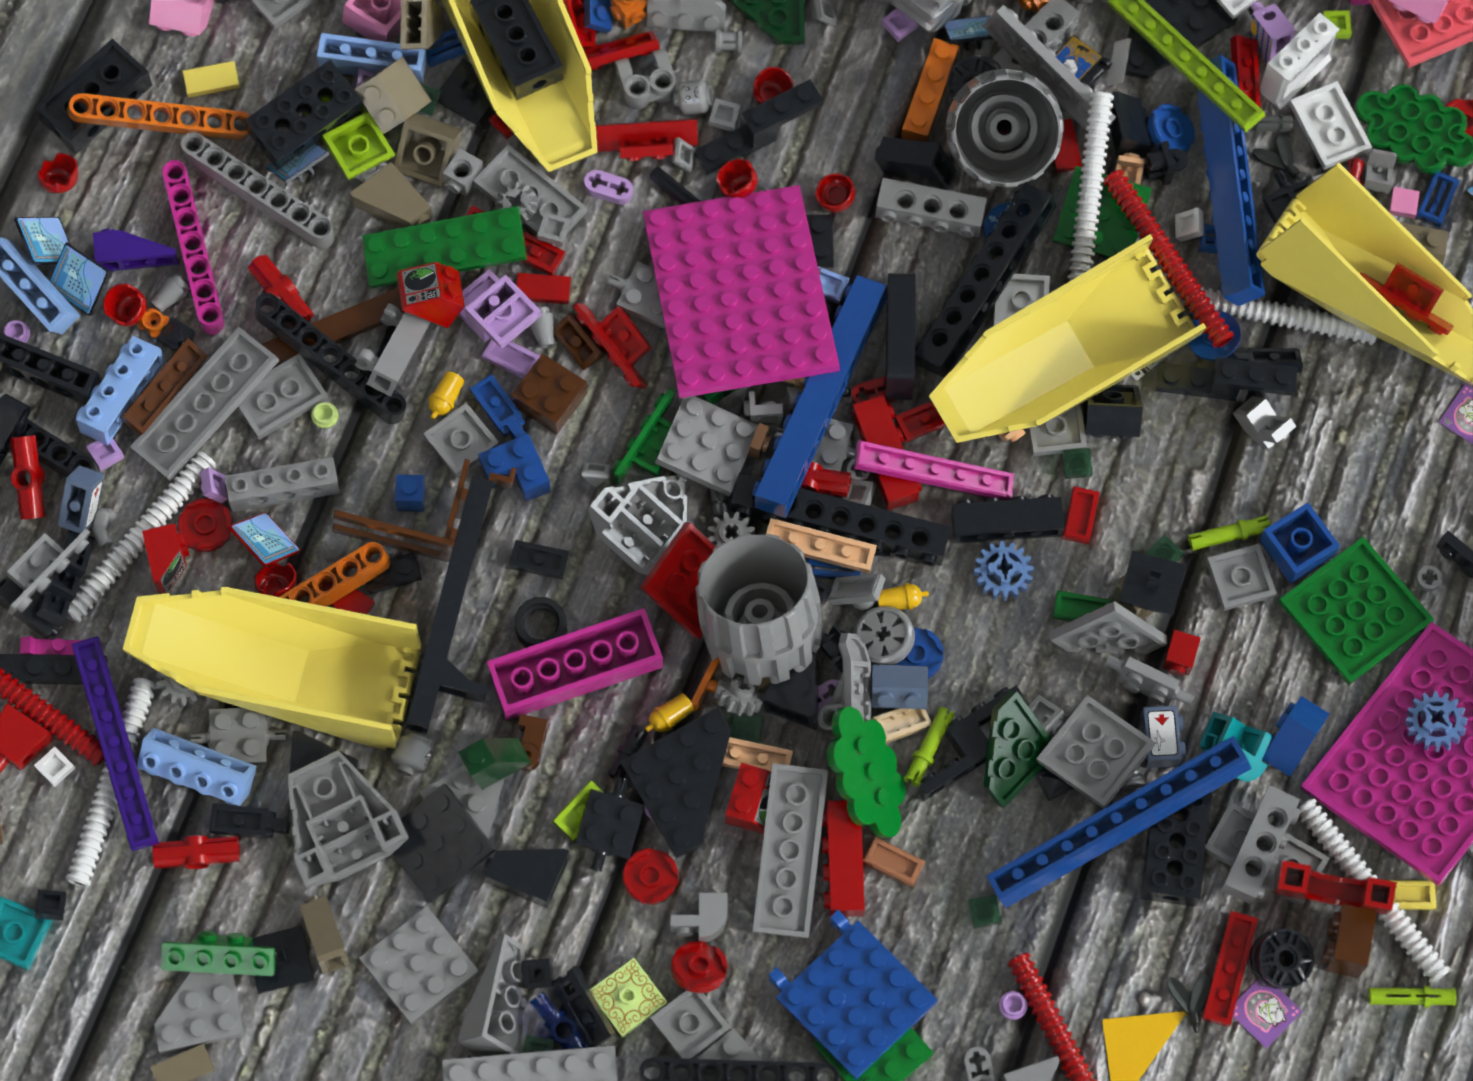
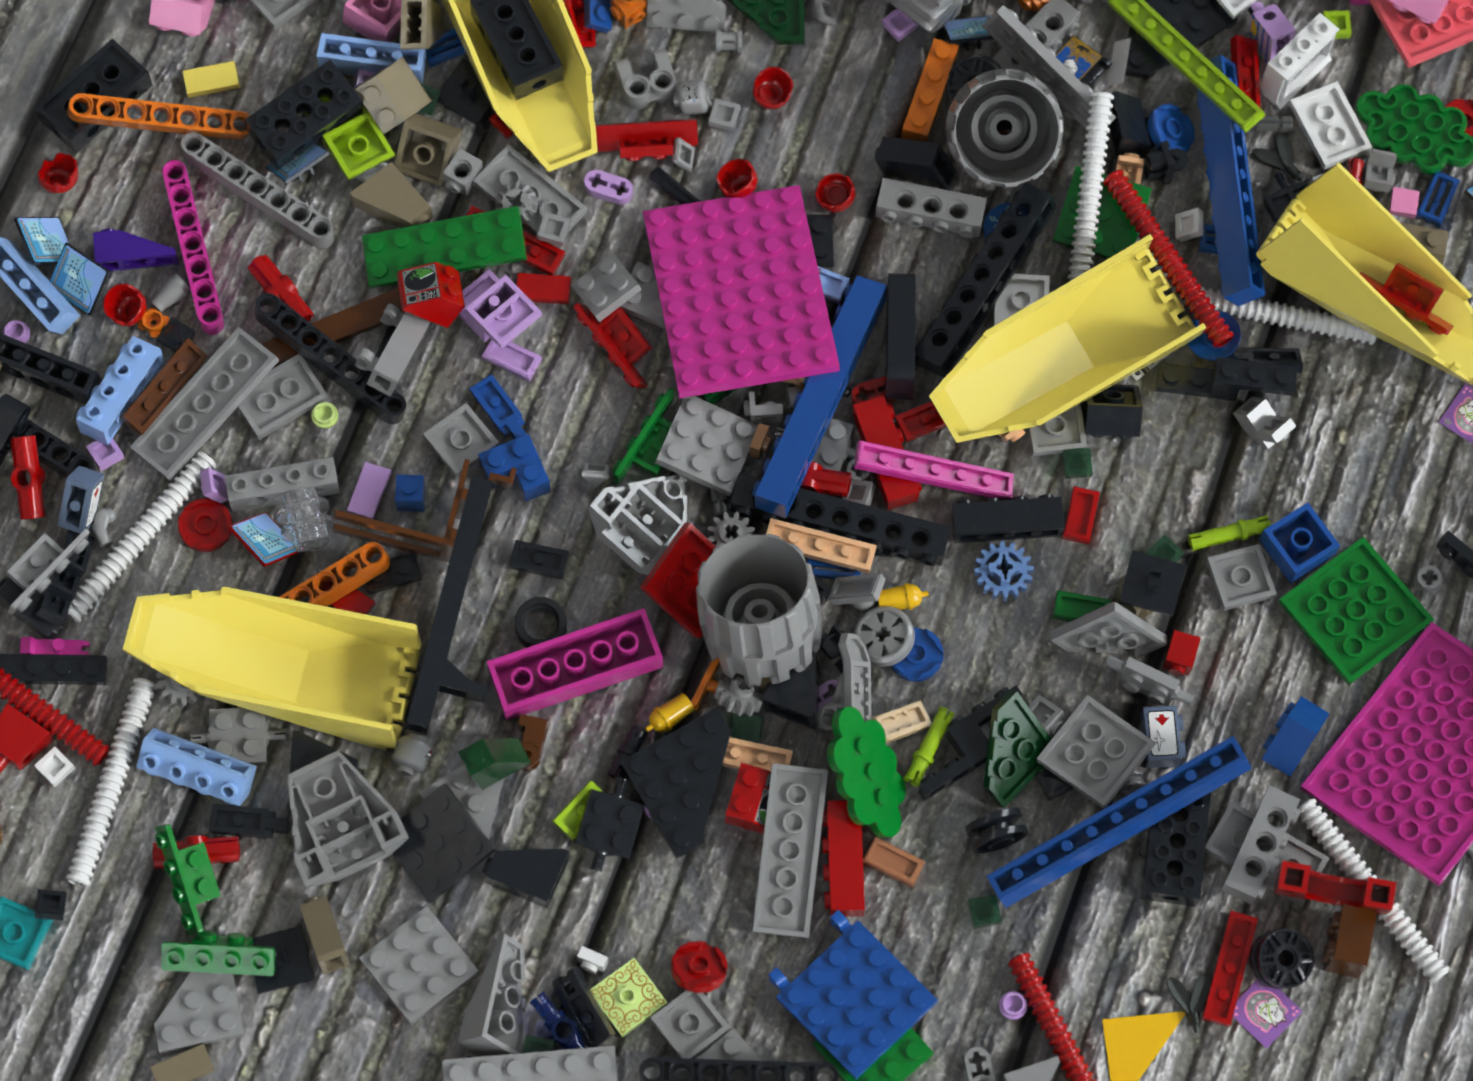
dark purple tile [71,636,159,852] -> none
red slope [142,523,190,594] -> none
red hair [254,562,297,597] -> none
yellow piece [428,371,465,420] -> none
reddish brown brick [511,353,588,435] -> none
black tile [522,958,554,989] -> none
light grey cone [530,307,555,348] -> none
reddish brown slope [553,313,608,370] -> none
red plate [583,30,660,70] -> none
red tile [623,848,678,905] -> none
light grey brick [671,893,727,942] -> none
black bracket [694,79,823,175] -> none
sand blue brick [871,664,928,709] -> none
red tile [1053,118,1083,173] -> none
teal brick [1199,711,1272,782] -> none
lime pin [1368,985,1456,1008] -> none
light yellow tile [1388,880,1436,910] -> none
medium blue gear [1405,691,1468,752] -> none
none -> green bracket [155,824,221,935]
none -> clear piece [276,487,334,552]
none -> lavender tile [347,462,392,520]
none -> light grey plate [571,253,642,322]
none -> white plate [577,946,608,974]
none -> black wheel [965,808,1029,854]

